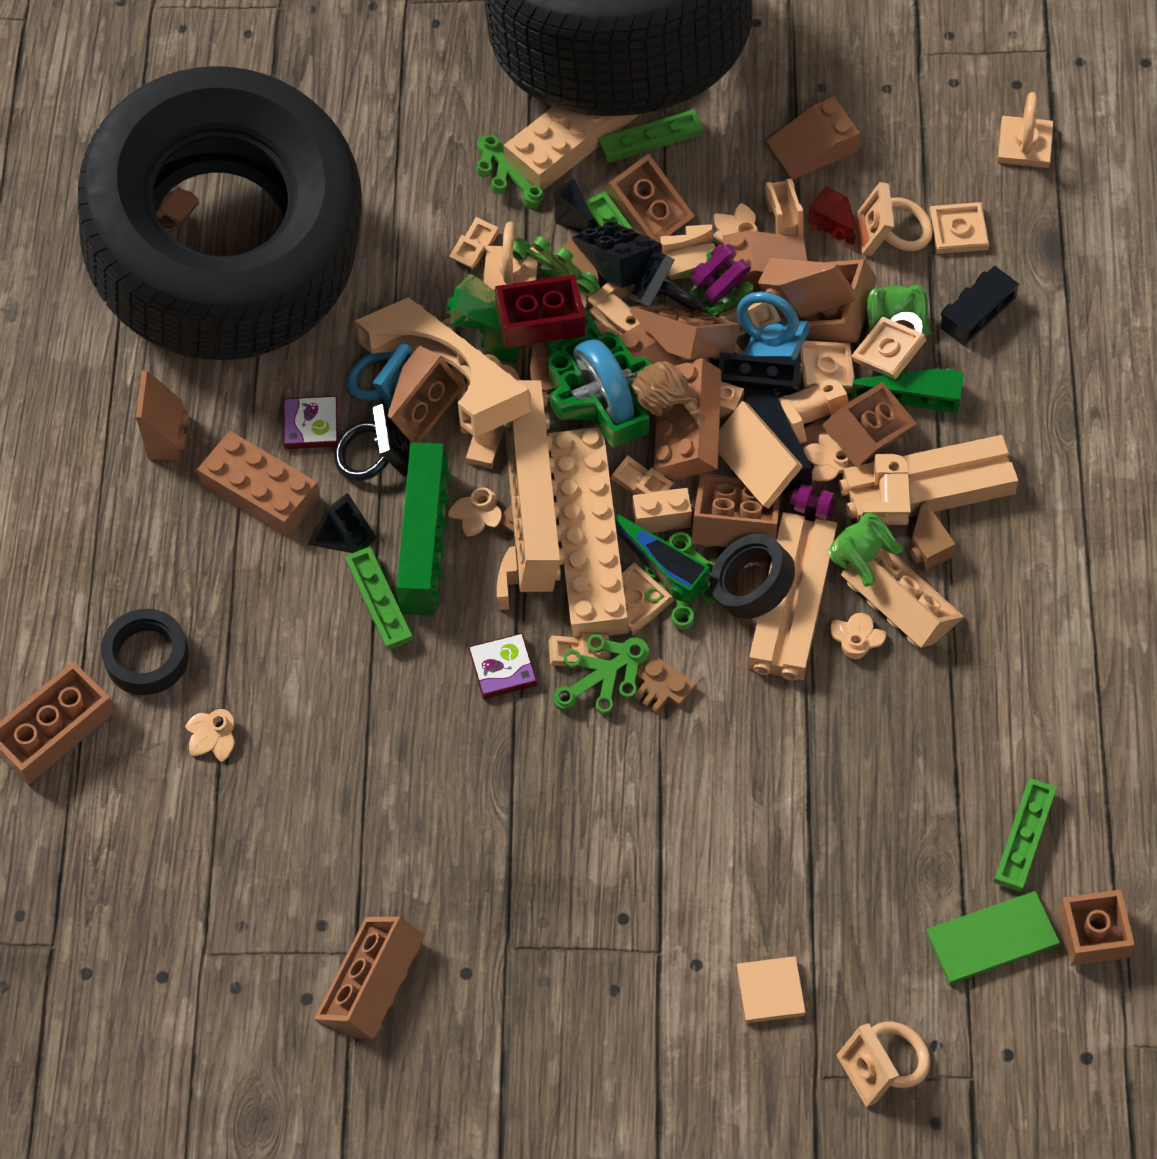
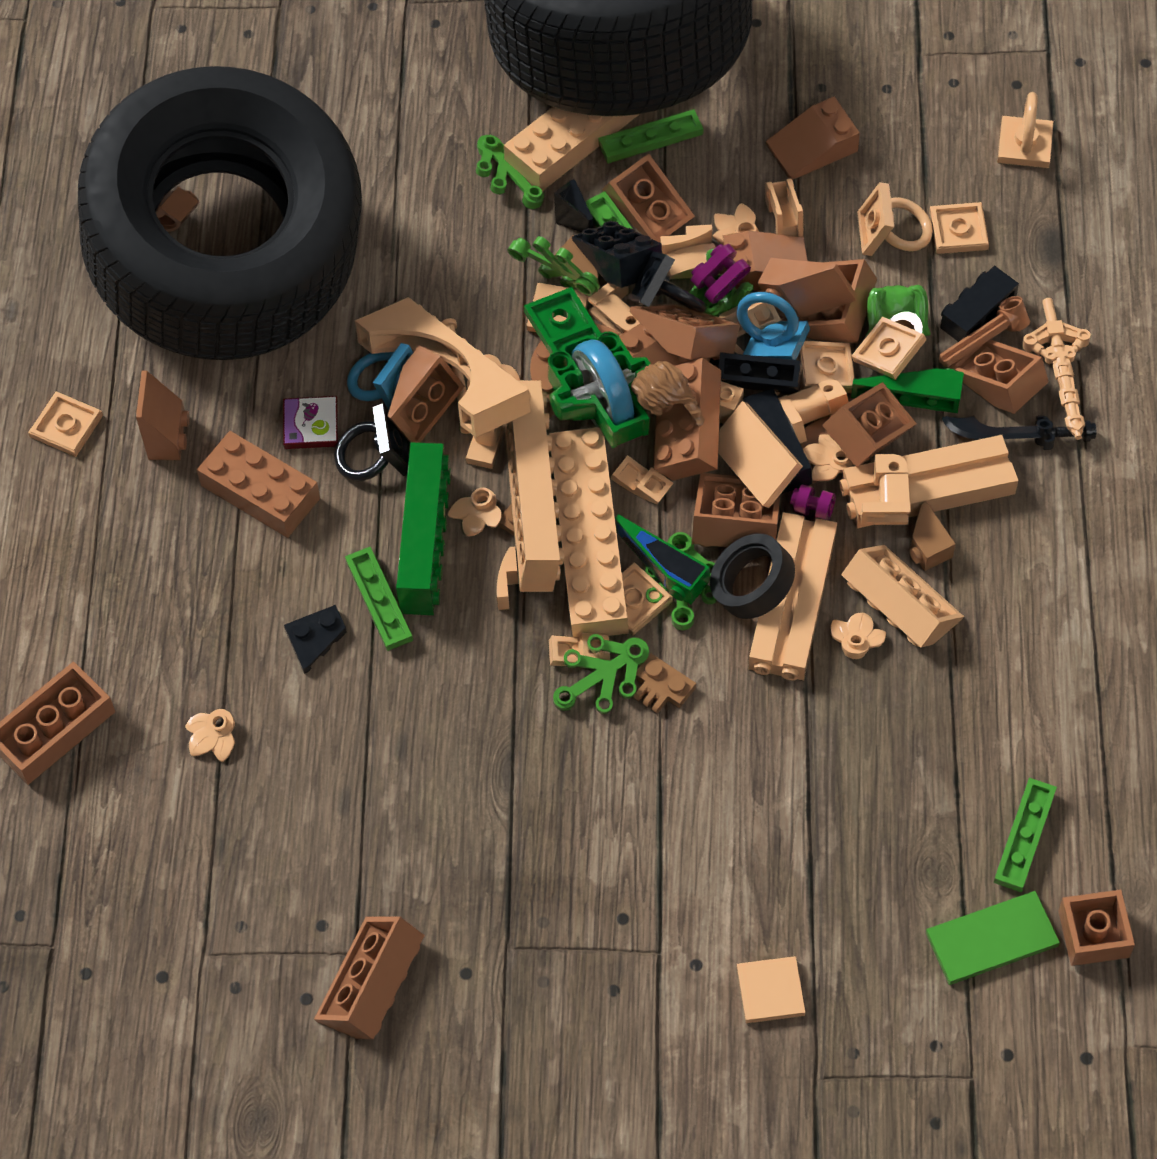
black tyre [101,609,189,695] -> none
black slope [308,493,377,553] -> none
green brick [446,274,521,363] -> none
light nougat slope [449,217,500,269] -> none
tile [468,633,537,699] -> none
light nougat tile [483,221,539,291] -> none
dark red brick [495,274,586,349] -> none
light nougat brick [633,488,692,533] -> none
clear red slope [808,186,857,245] -> none
bright green hair [828,512,904,587] -> none
light nougat tile [836,1022,930,1107] -> none
none -> light nougat tile [28,391,103,457]
none -> black wing [284,605,347,674]
none -> nougat axle [939,296,1030,368]
none -> black sword [942,415,1097,450]
none -> nougat slope [947,340,1049,414]
none -> light nougat bar [1022,298,1091,440]

